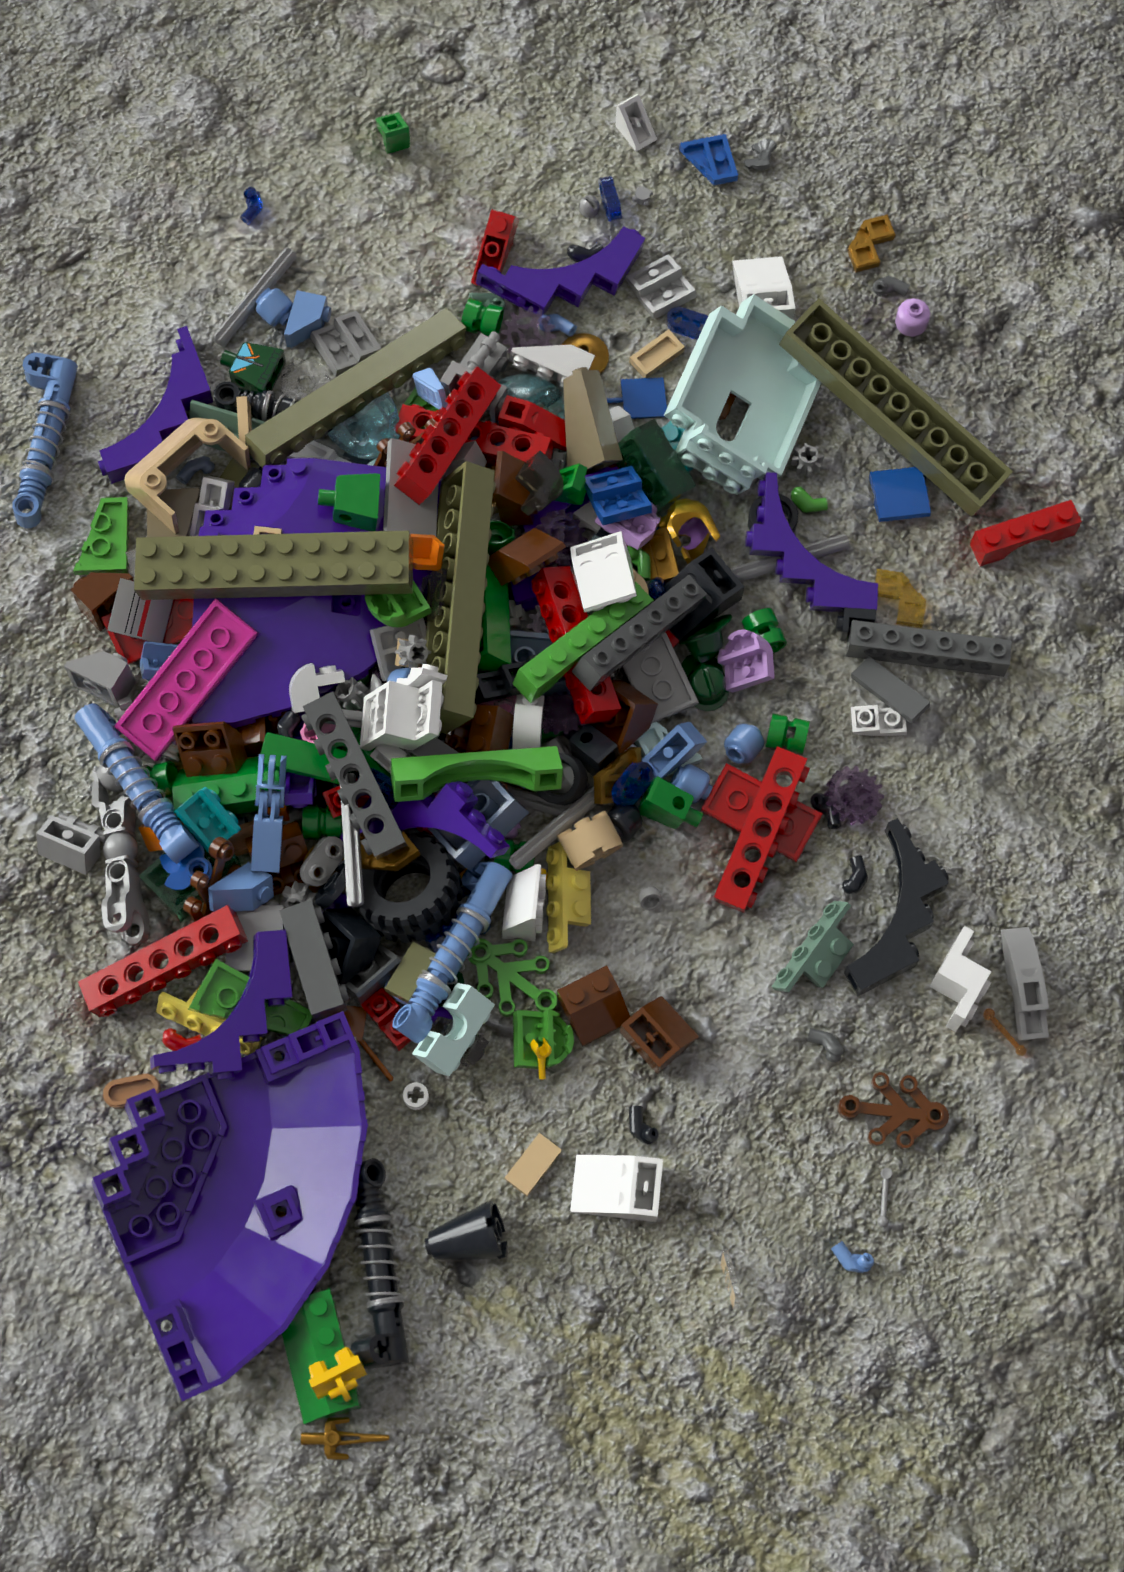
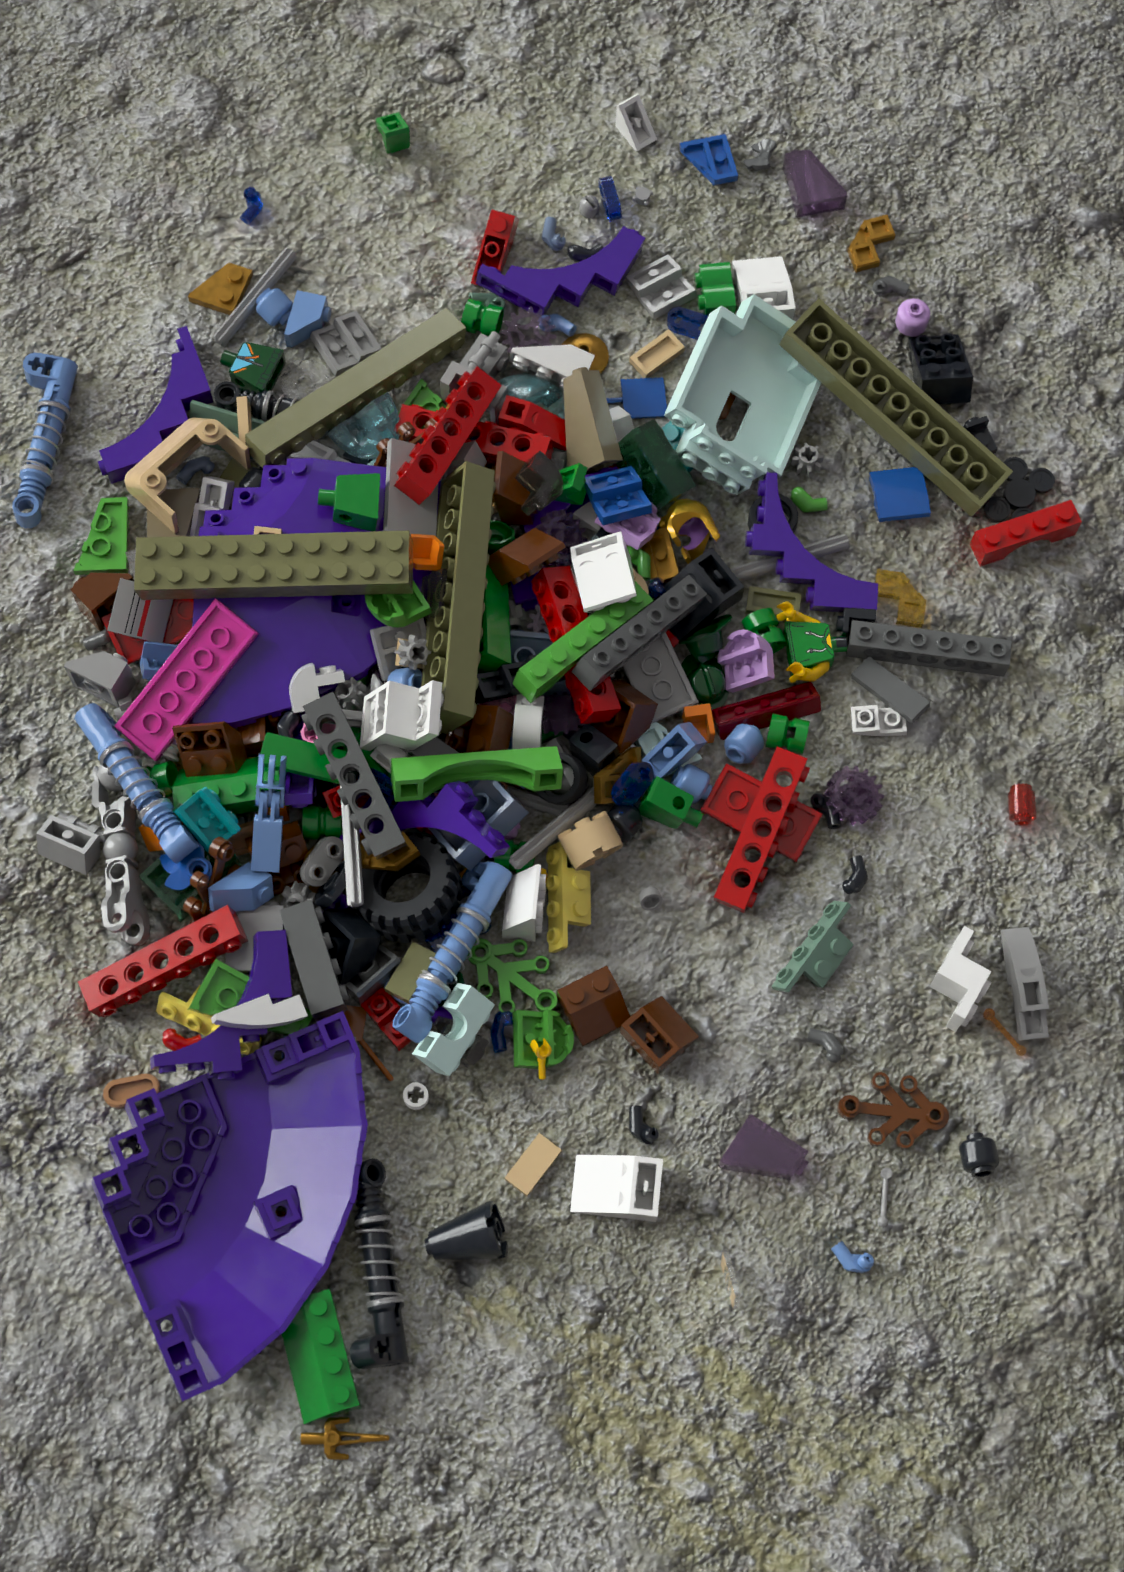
yellow hips [308,1347,367,1402] -> none
white slope [396,664,448,688] -> none
light blue slope [412,368,448,409] -> none
black arch [844,818,949,997] -> none
none -> dark grey arm [83,625,112,651]
none -> pearl gold wing [188,263,253,315]
none -> white slope [211,994,308,1029]
none -> clear blue arm [490,1011,513,1053]
none -> sand blue arm [542,217,566,251]
none -> orange panel [682,703,715,744]
none -> green brick [694,262,736,318]
none -> dark red slope [711,681,821,740]
none -> clear purple slope [718,1114,809,1180]
none -> olive tile [745,586,802,620]
none -> torso [777,601,847,683]
none -> clear purple slope [783,149,847,218]
none -> black slope [908,333,973,405]
none -> black head [959,1133,999,1177]
none -> black bracket [963,416,998,454]
none -> black piece [984,457,1055,522]
none -> clear red brick [1008,784,1036,826]

